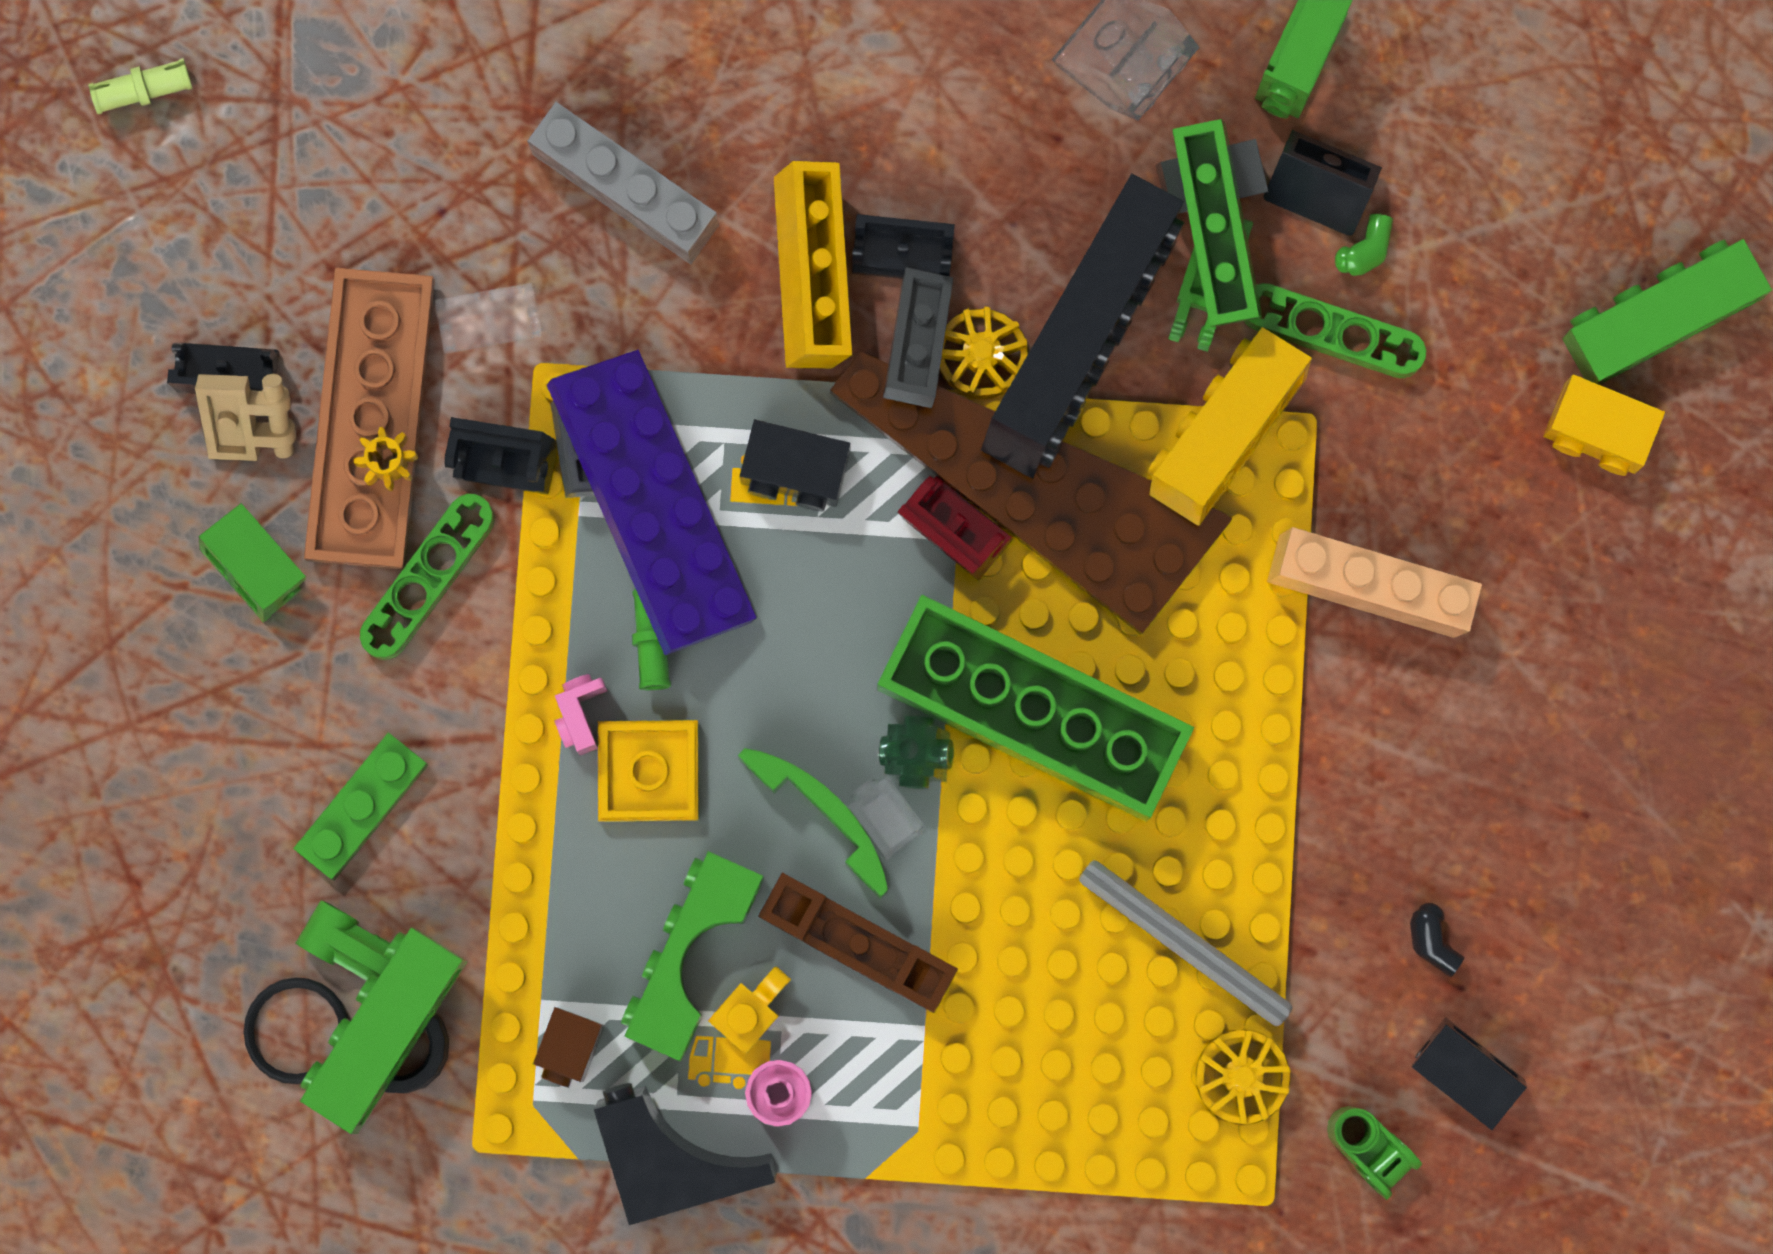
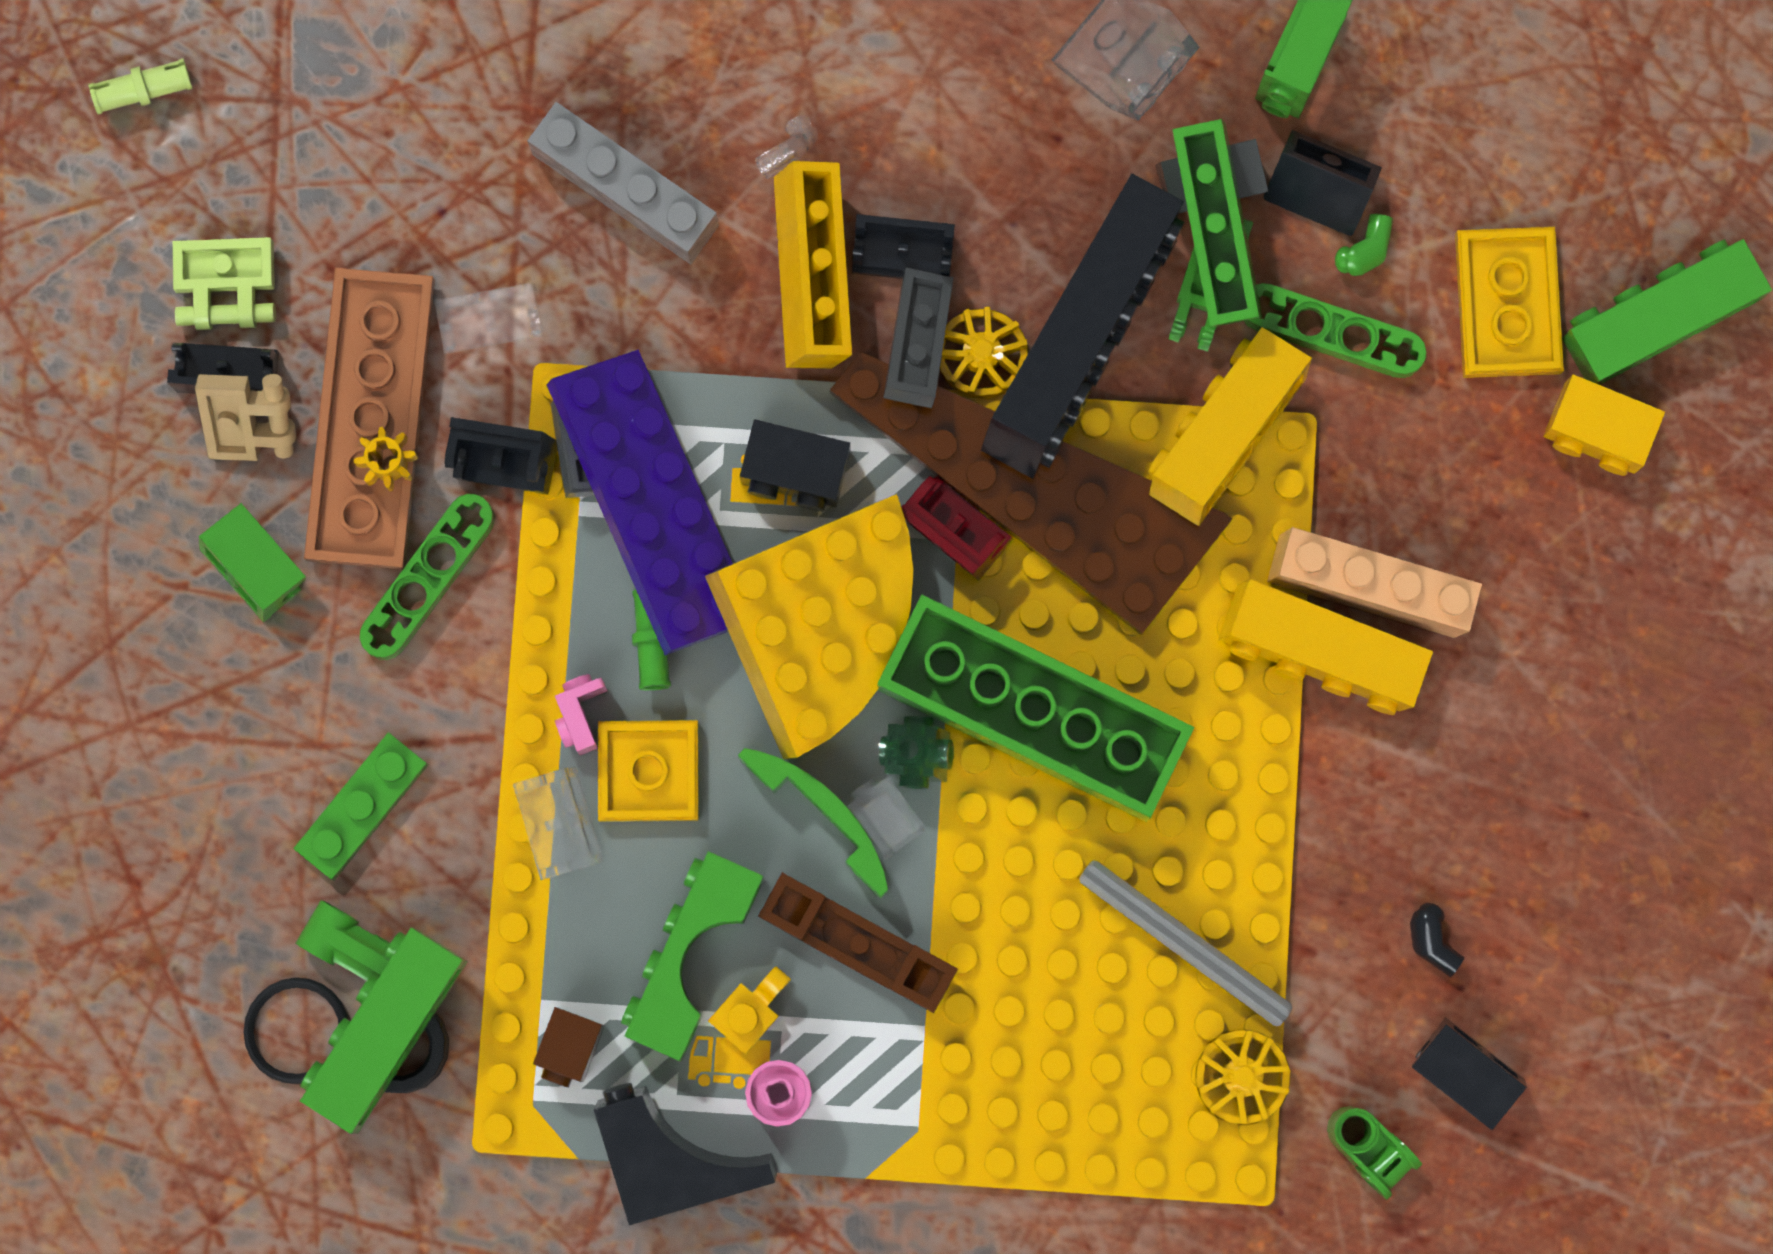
none -> yellowish green plate [172,237,276,330]
none -> clear hinge [513,766,604,880]
none -> yellow brick [705,494,914,760]
none -> clear arm [755,115,818,179]
none -> yellow brick [1218,579,1433,715]
none -> yellow tile [1455,227,1564,378]

